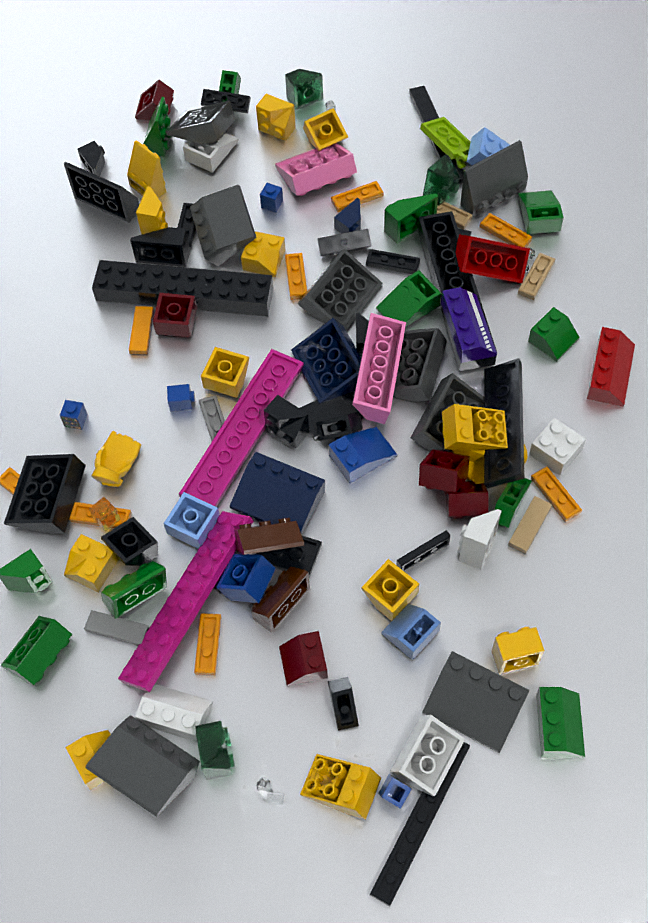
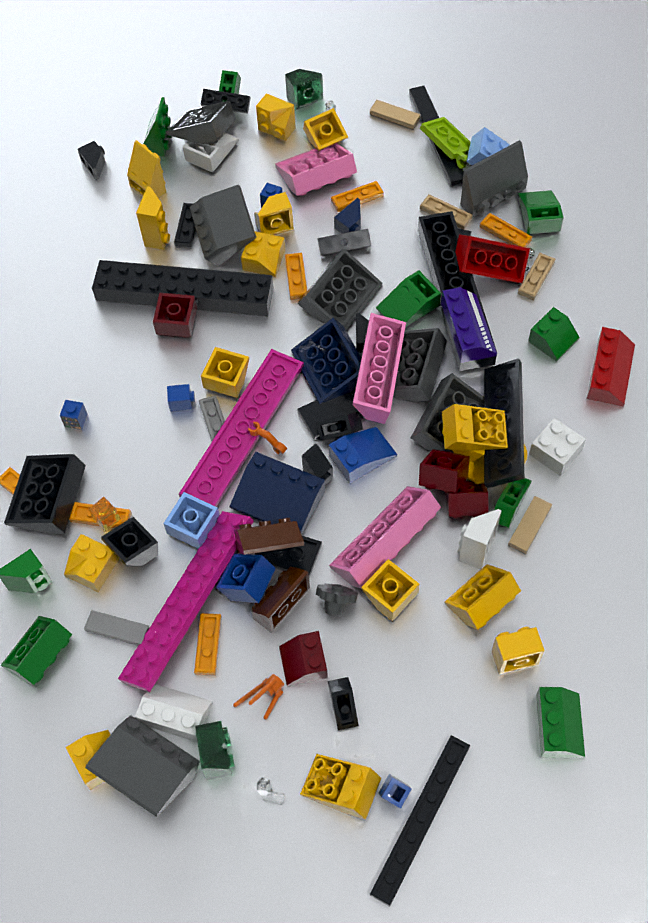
black slope [64,161,139,223] -> none
yellow hair [91,431,141,487] -> none
green slope [101,561,167,619] -> none
light orange tile [129,306,154,354] -> none
black slope [130,227,190,267] -> none
dark red slope [135,79,174,120] -> none
black slope [264,395,309,448] -> none
black tile [366,249,420,274] -> none
medium blue slope [381,604,441,660] -> none
green slope [384,194,438,244] -> none
white slope [390,715,465,796] -> none
black tile [396,530,451,571] -> none
dark grey slope [422,651,530,753] -> none
clear green slope [423,155,460,206] -> none
light orange tile [531,466,582,522] -> none
none -> orange plant [233,674,284,720]
none -> orange arm [248,422,287,454]
none -> yellow slope [254,192,294,235]
none -> black slope [302,443,333,484]
none -> dark grey plant [316,583,358,616]
none -> bright pink slope [329,486,441,589]
none -> tan tile [370,99,420,129]
none -> yellow slope [444,564,521,630]

